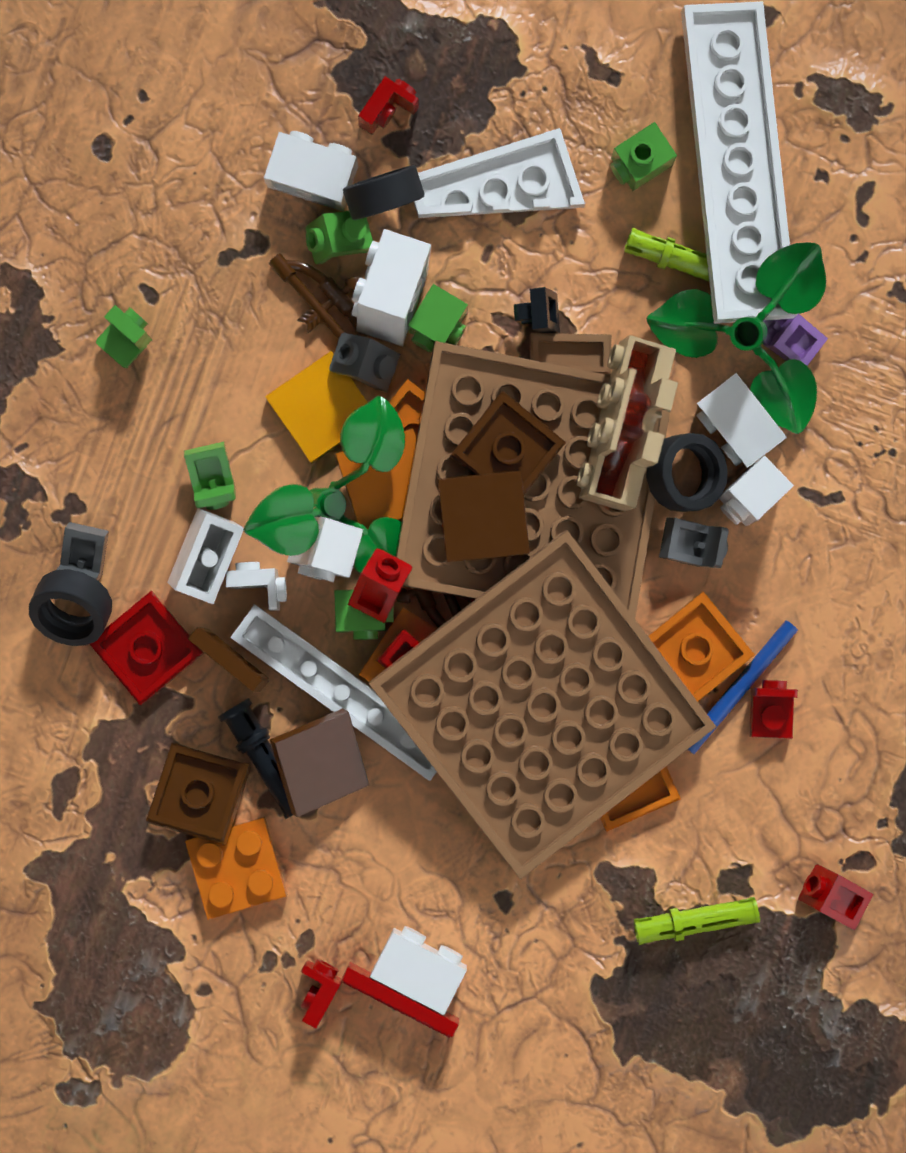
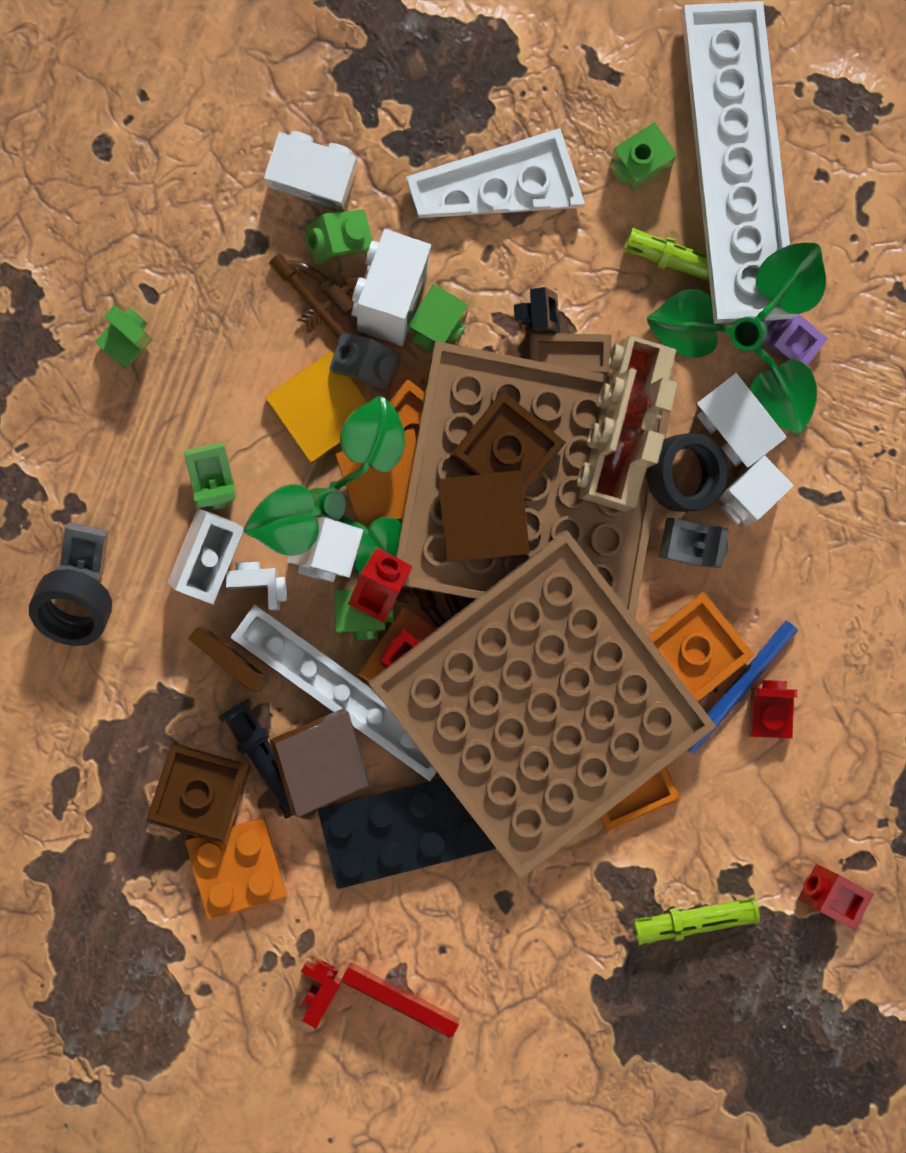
red tile [90,591,204,705] -> none
black tyre [343,165,425,220] -> none
red bracket [358,76,419,135] -> none
white brick [370,926,467,1015] -> none
none -> black plate [318,777,496,889]

